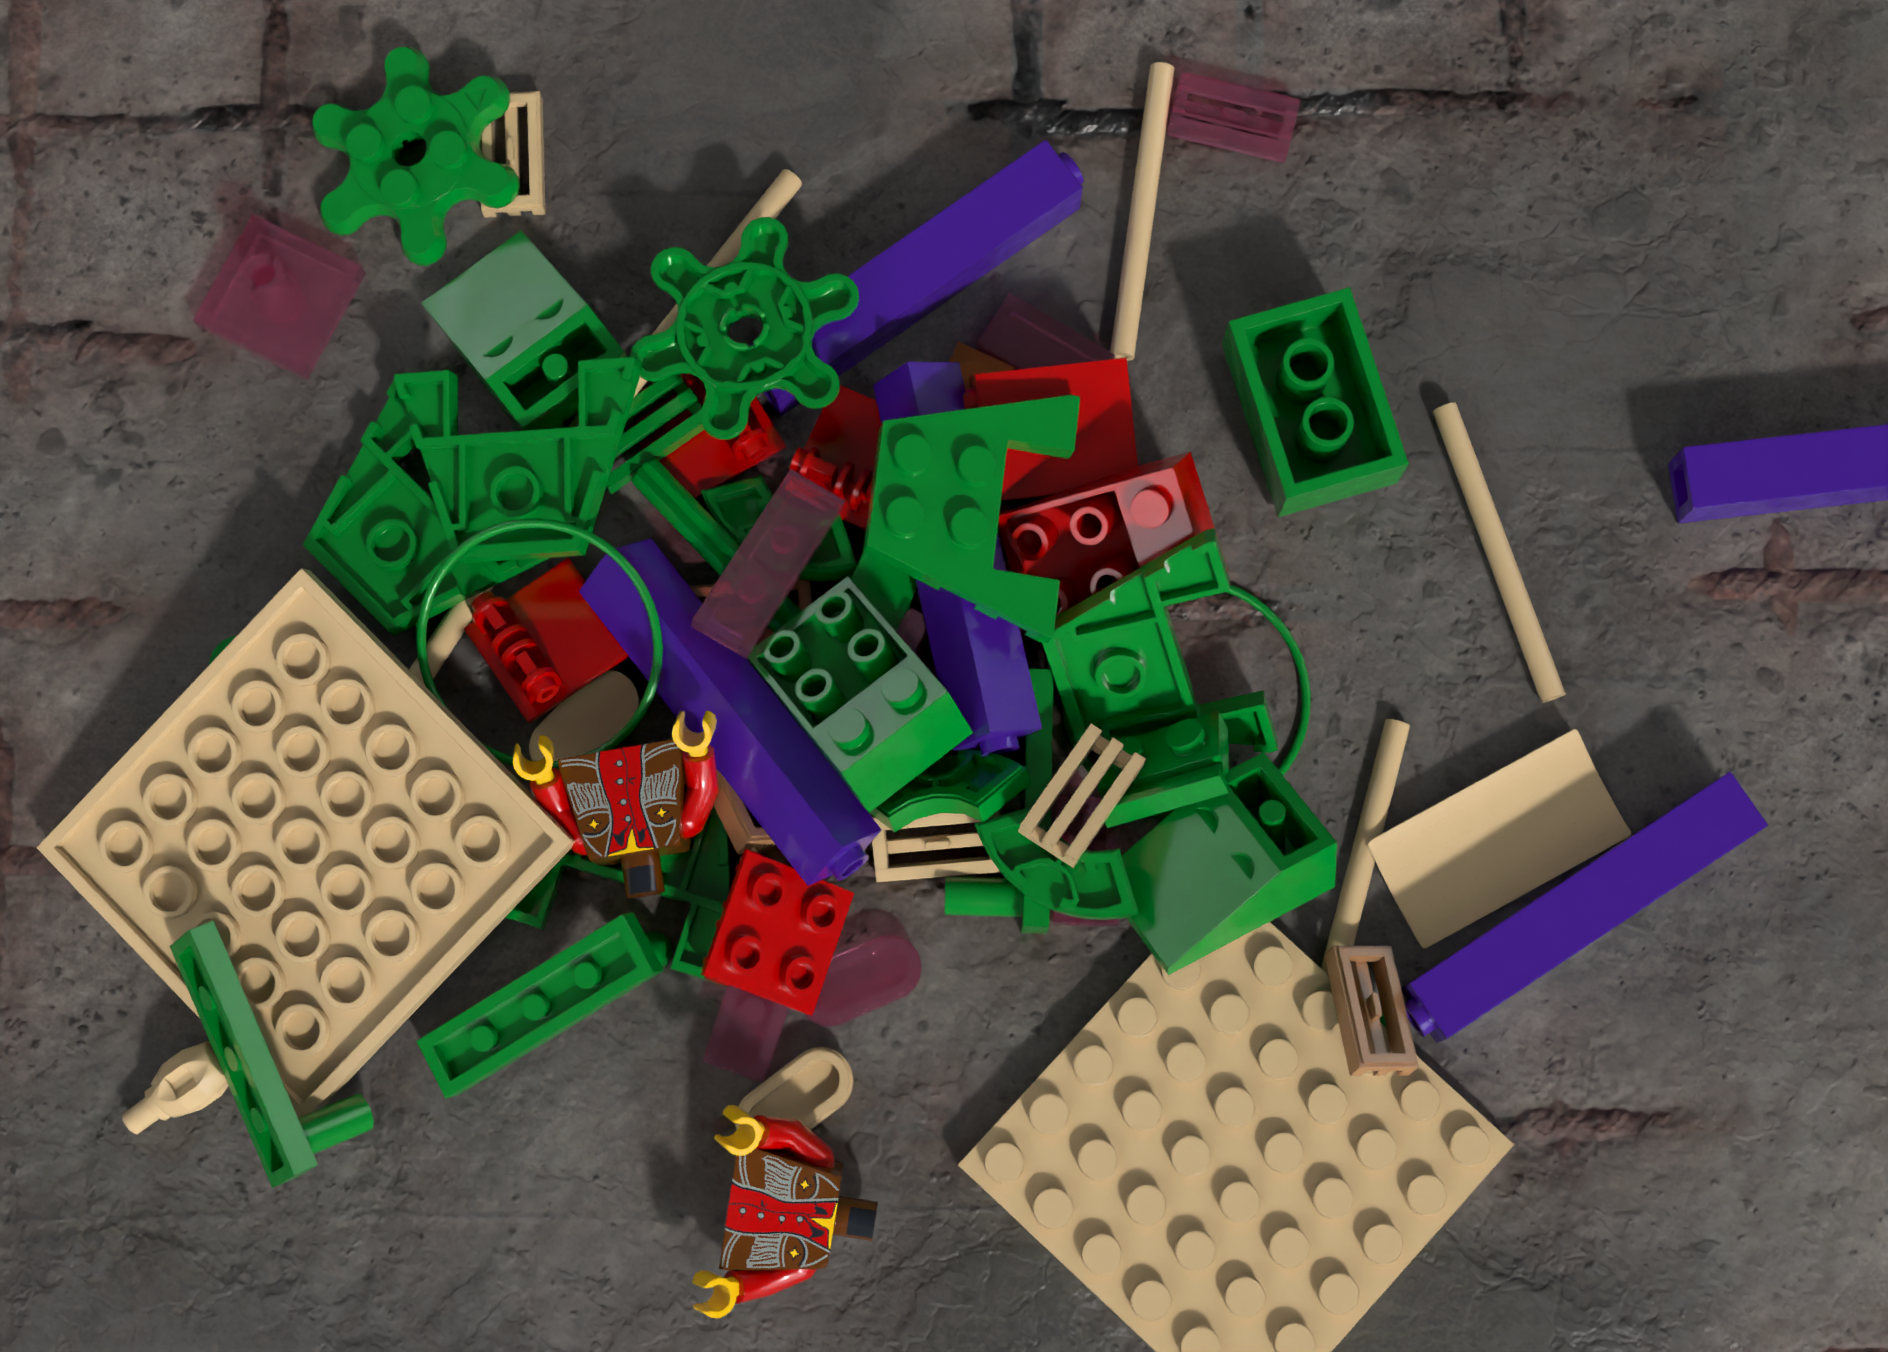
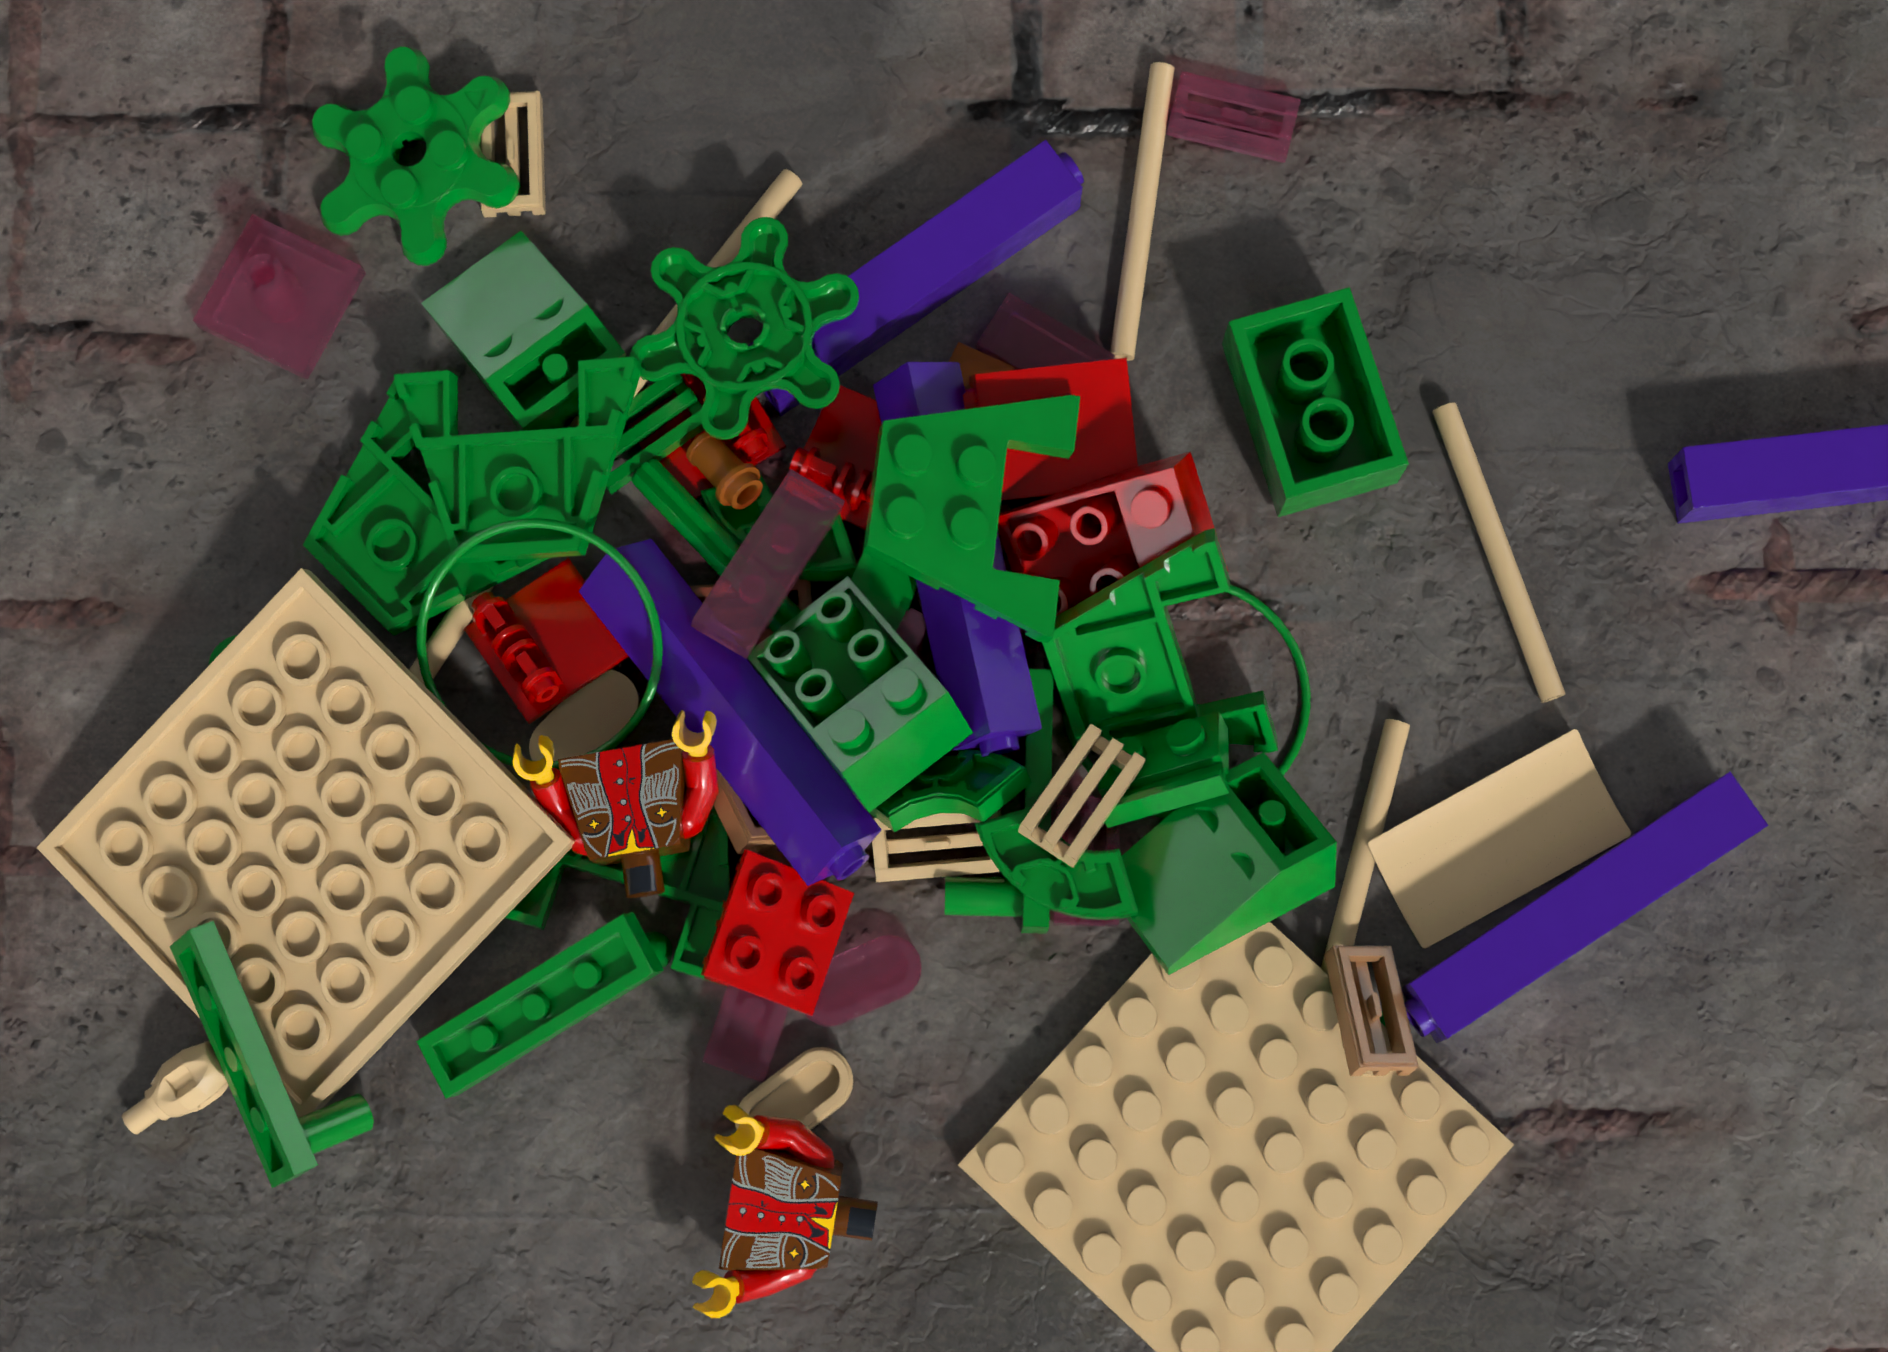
none -> dark orange pin [686,432,763,509]

